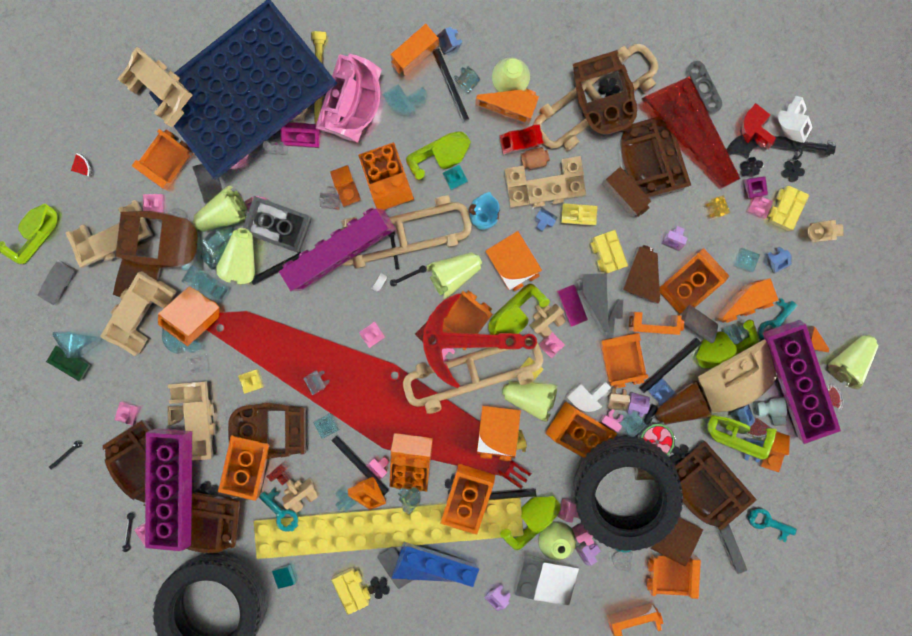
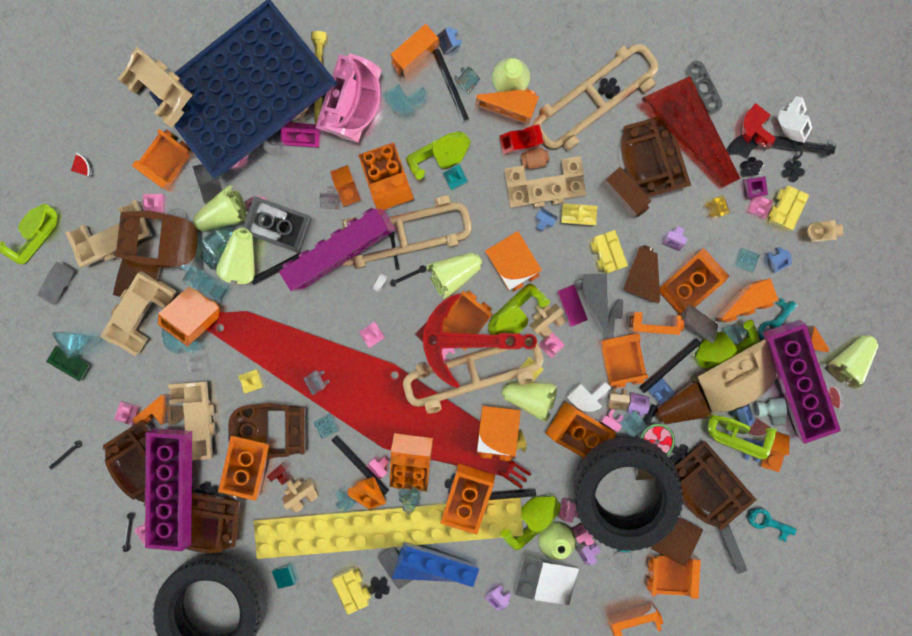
teal piece [259,488,298,532] -> none
medium azure hair [469,192,500,230] -> none
reddish brown slope [573,50,637,134] -> none
none -> orange slope [132,394,168,425]

